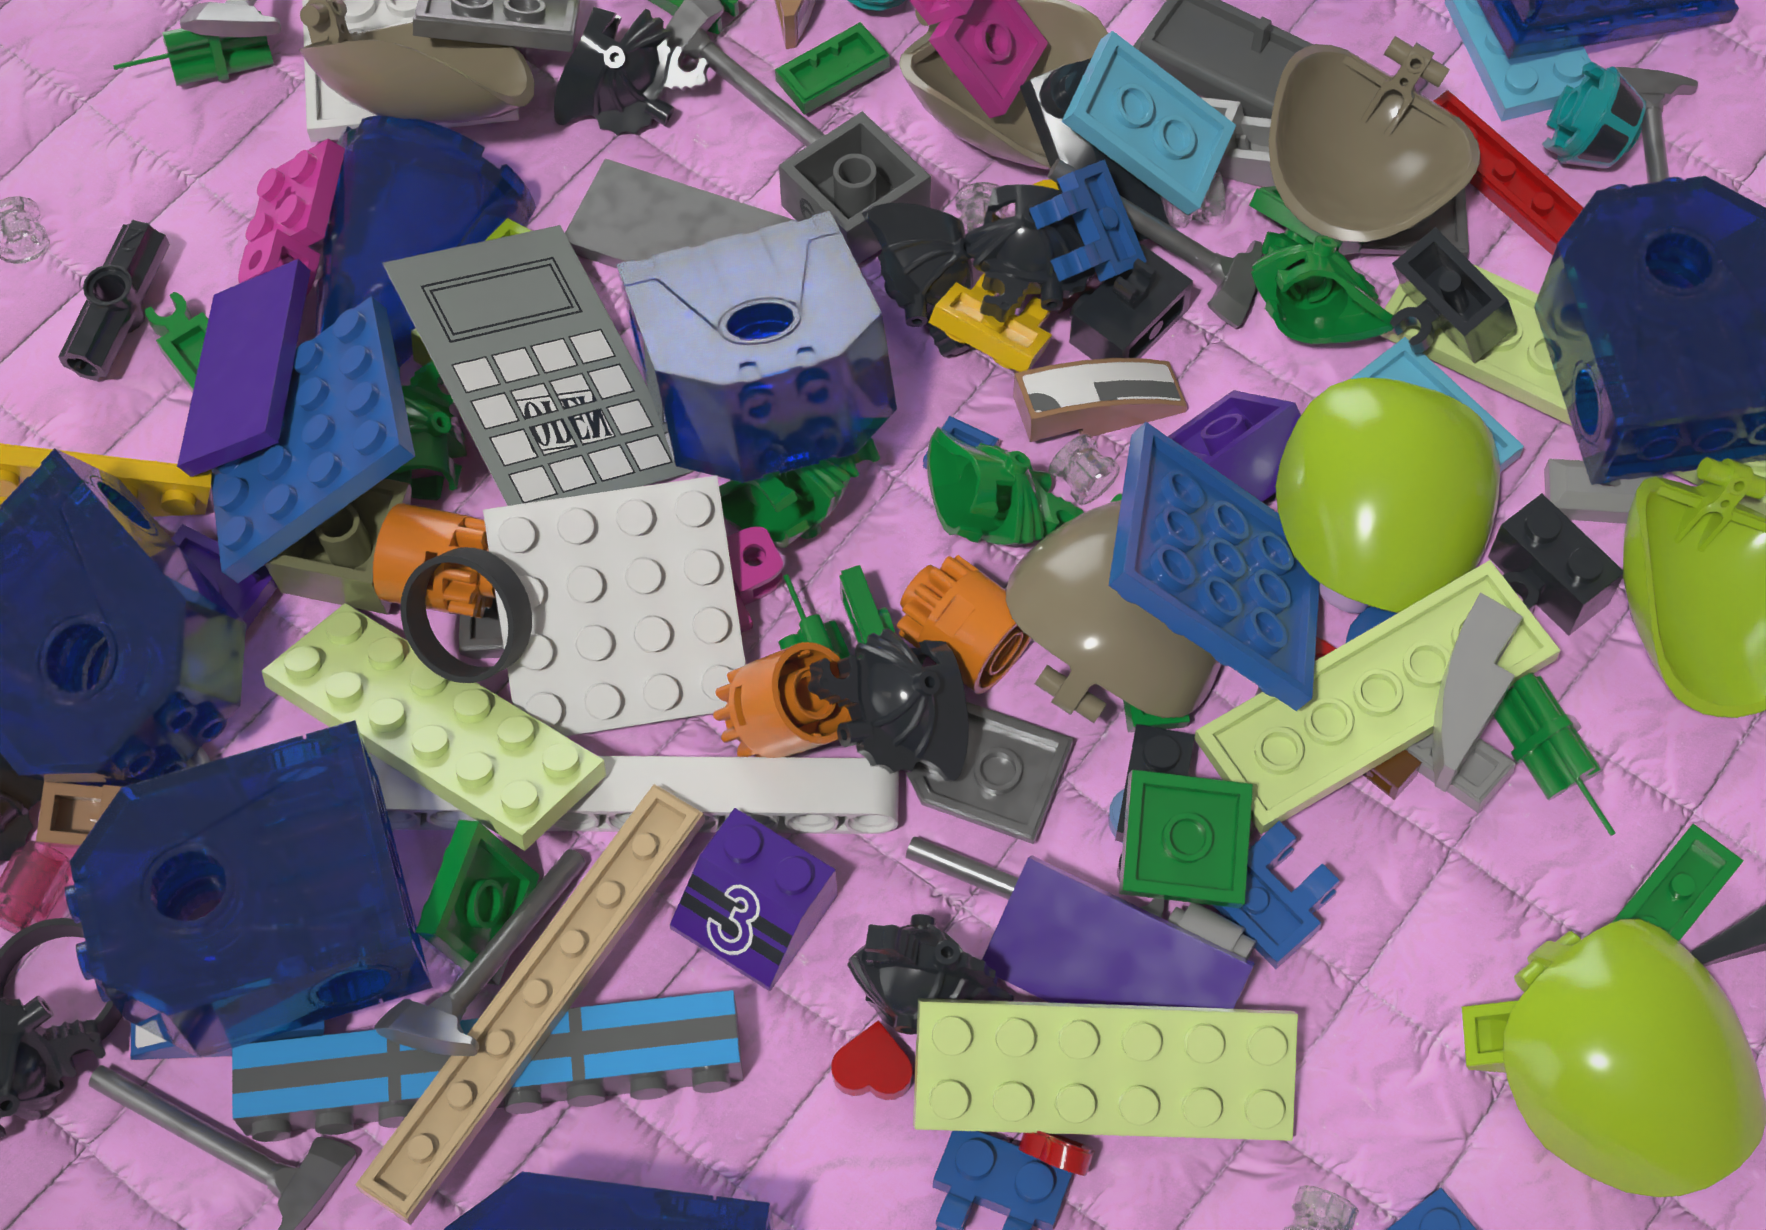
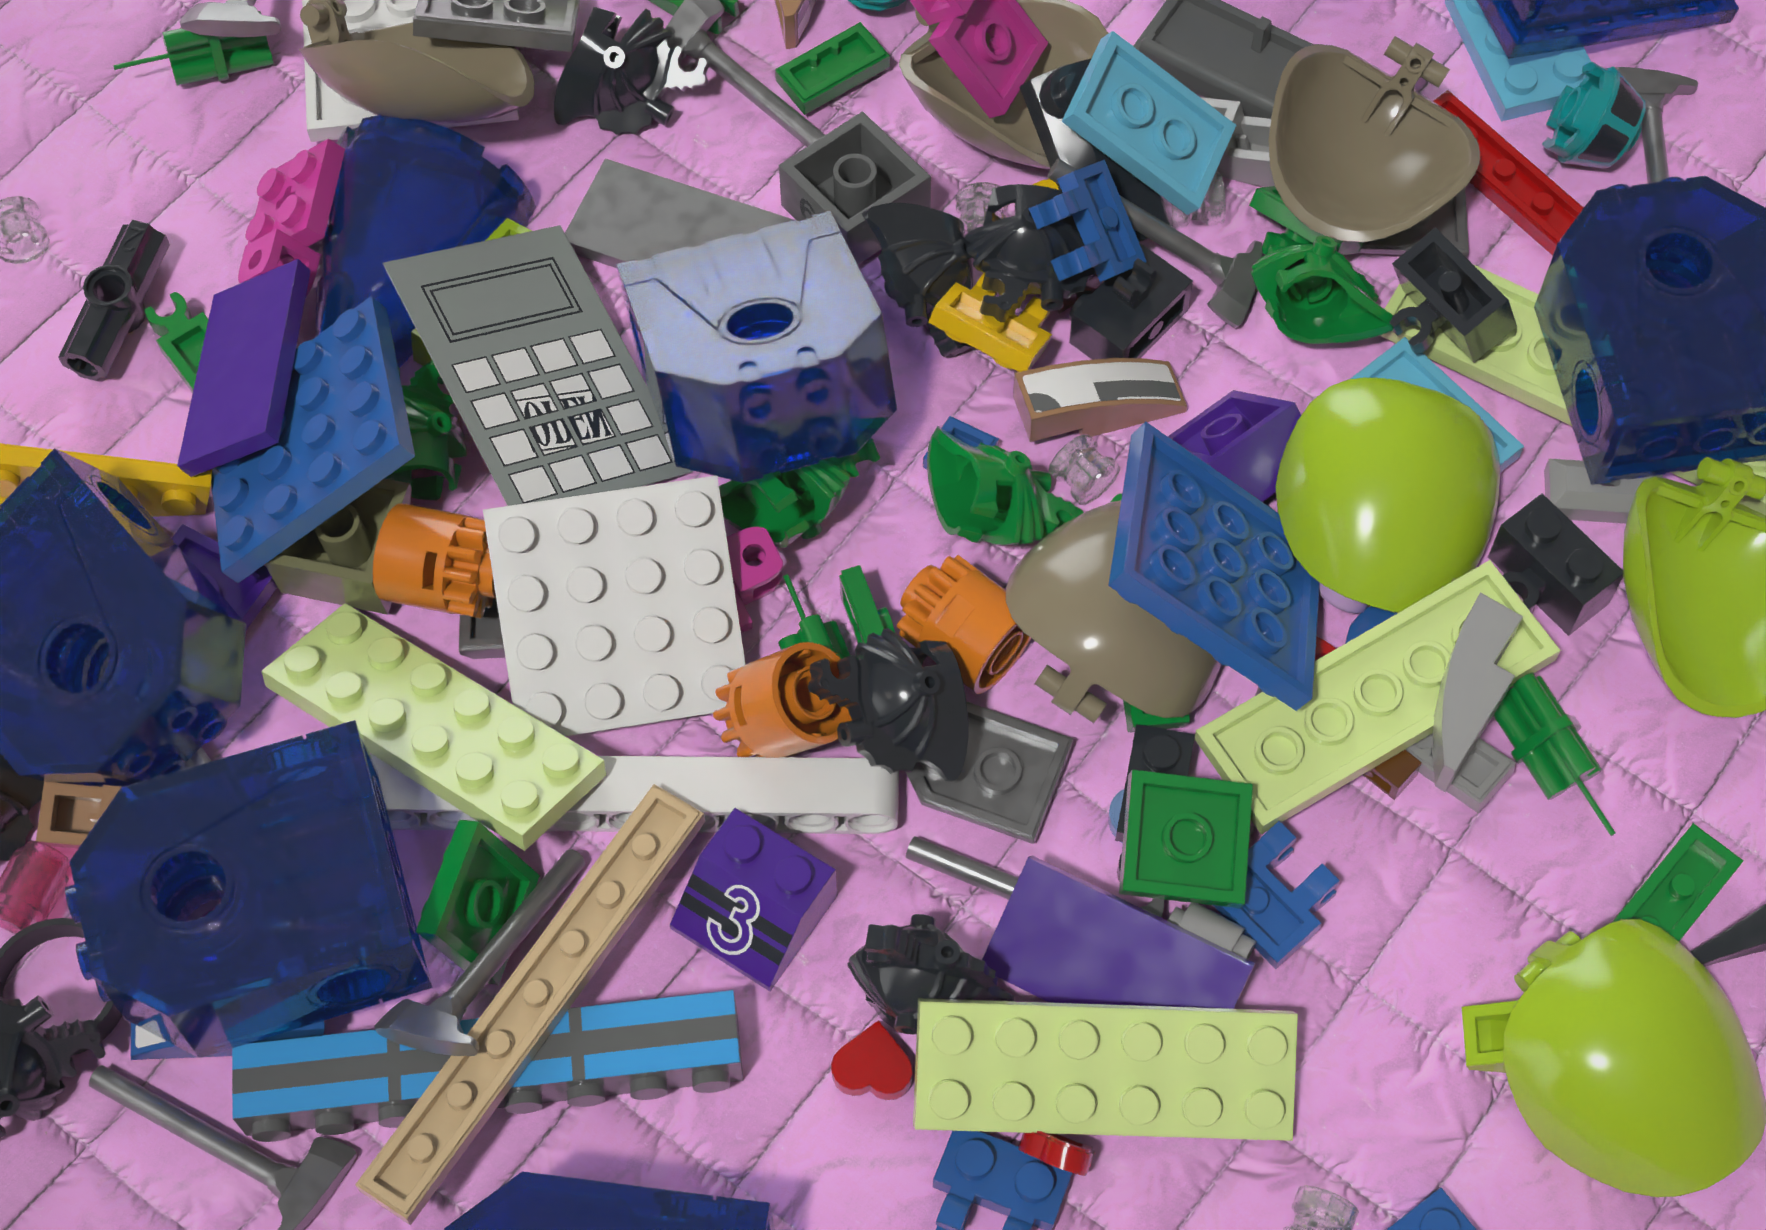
black tyre [400,547,532,683] -> none

